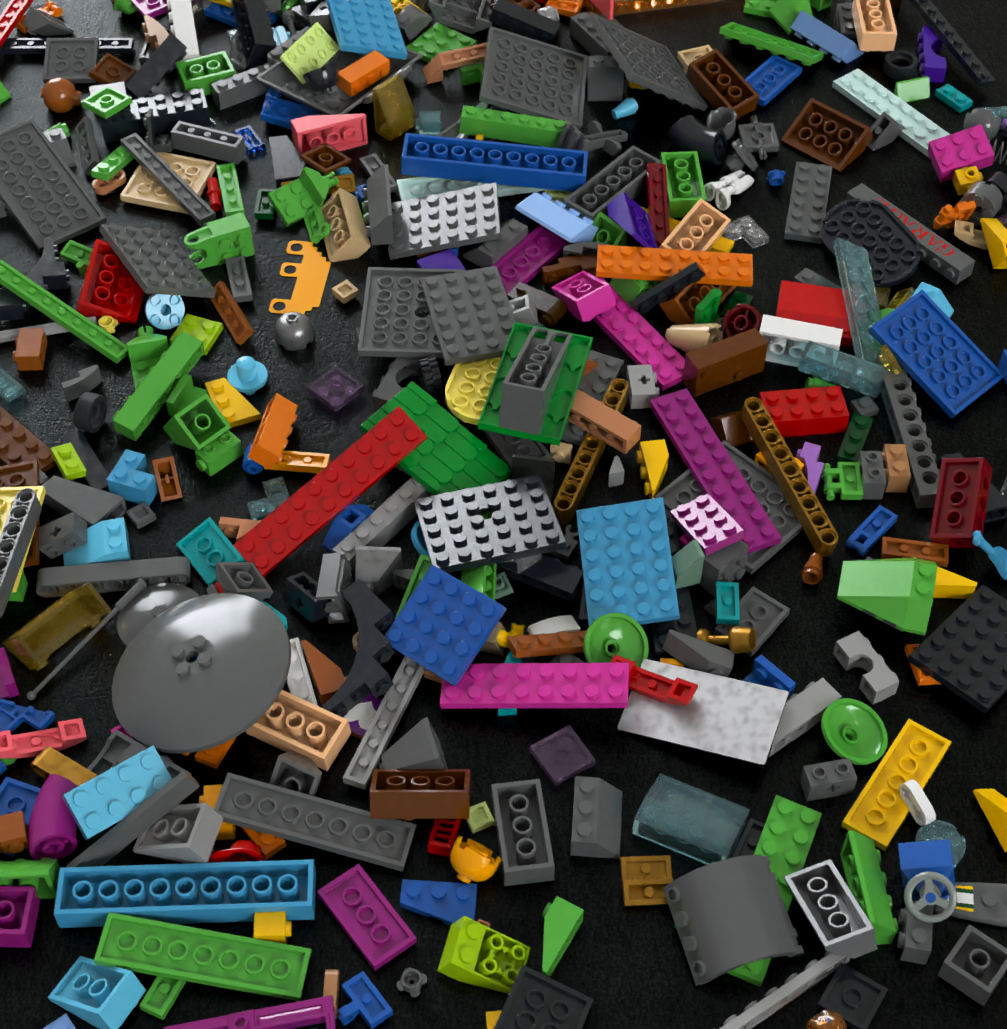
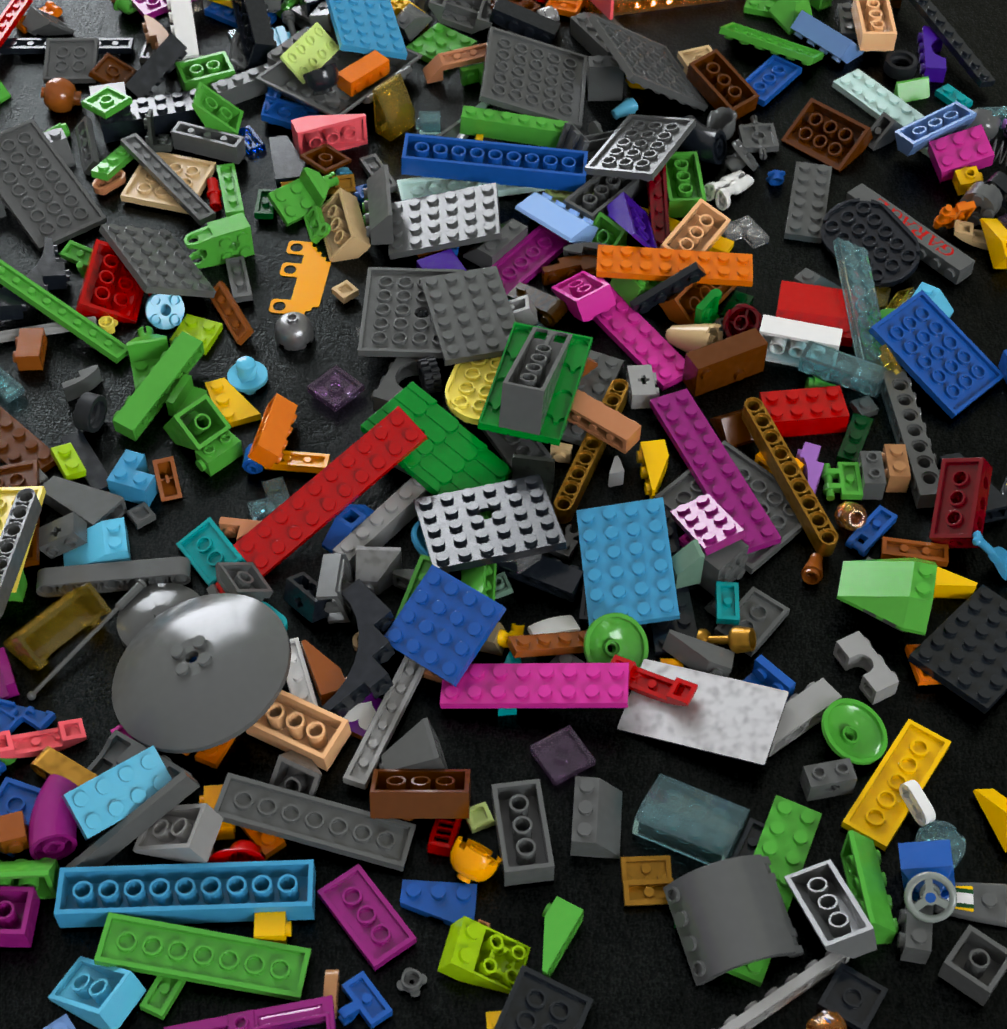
none -> bright green slope [192,82,244,135]
none -> dark grey plate [584,114,696,181]
none -> clear orange head [835,501,867,531]
none -> medium blue slope [894,101,977,156]

